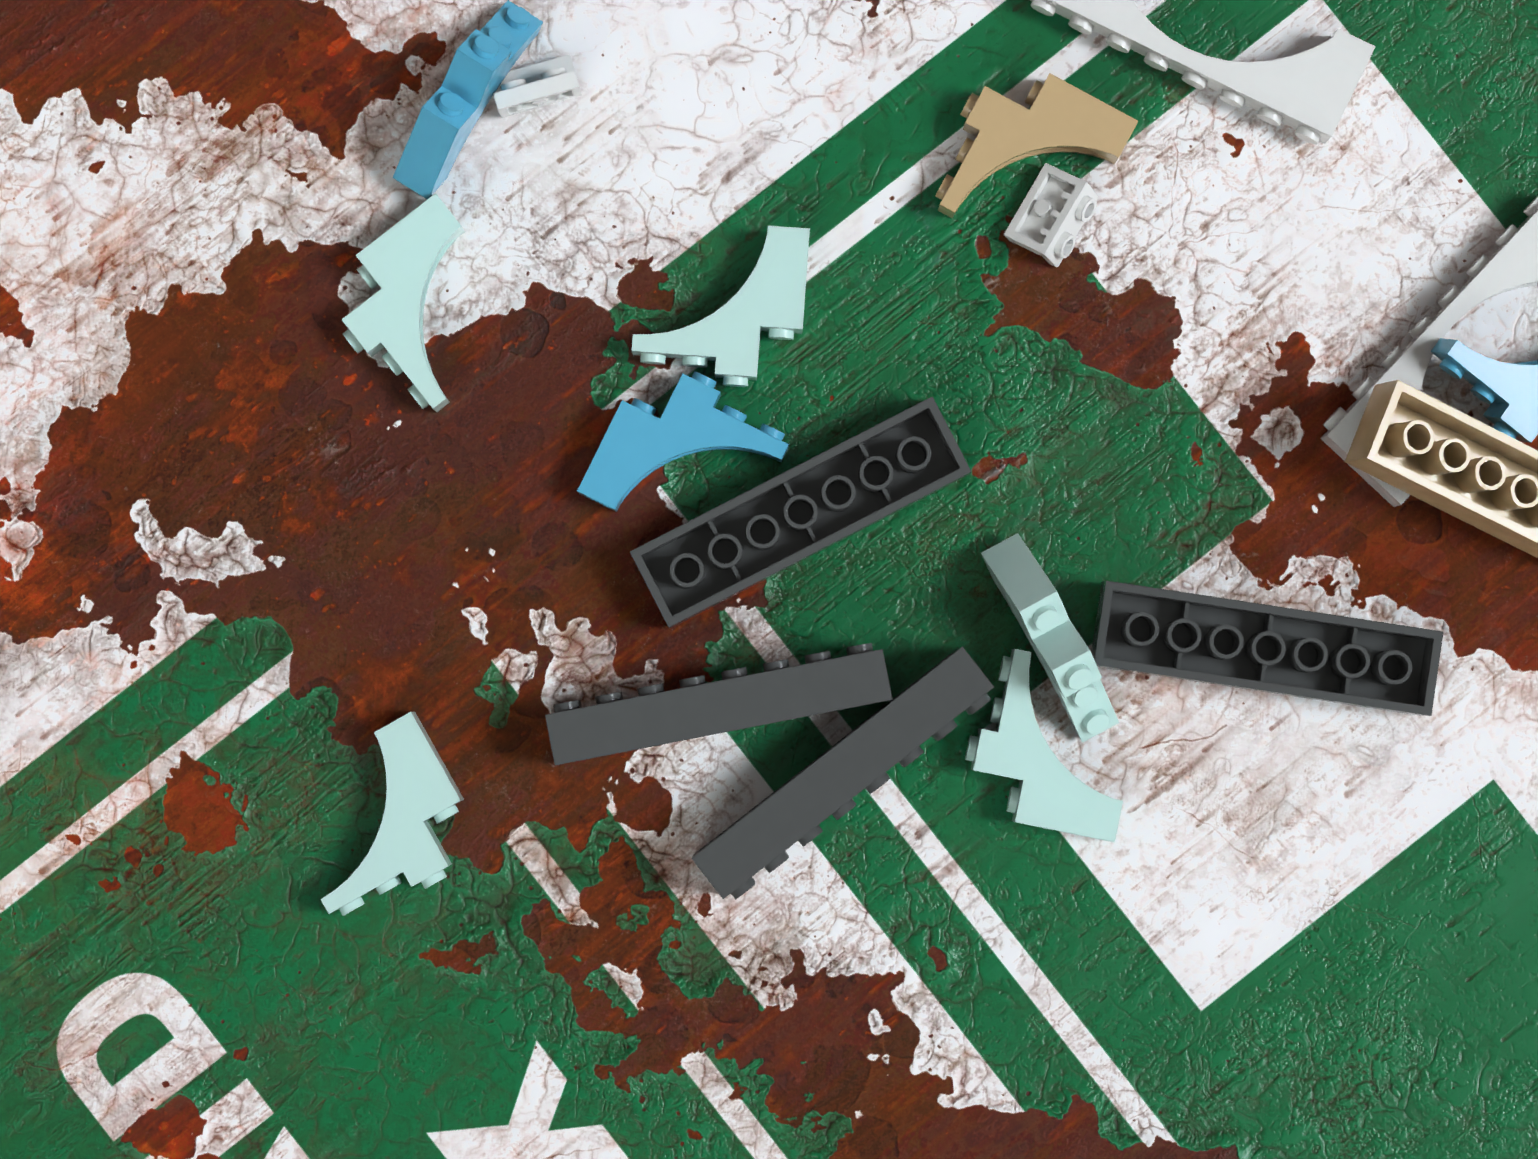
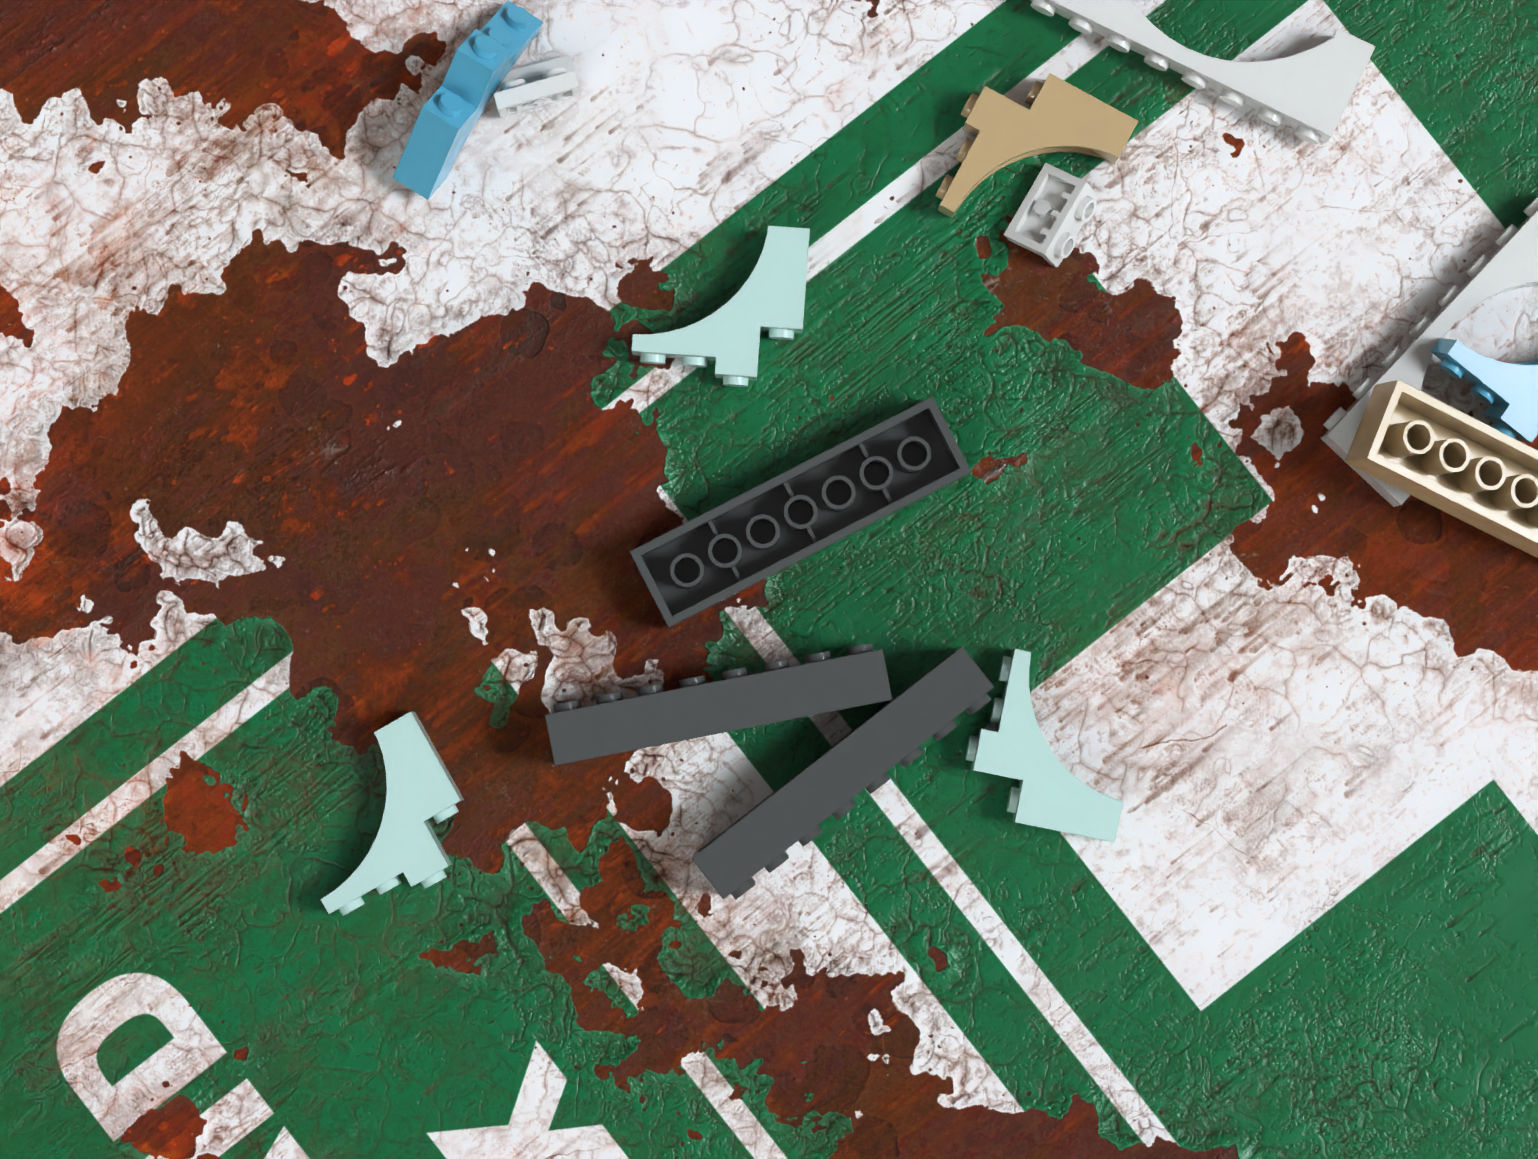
light aqua arch [342,193,465,412] -> none
medium azure arch [577,371,789,512] -> none
light aqua arch [981,533,1119,743] -> none
dark grey brick [1091,580,1443,716] -> none

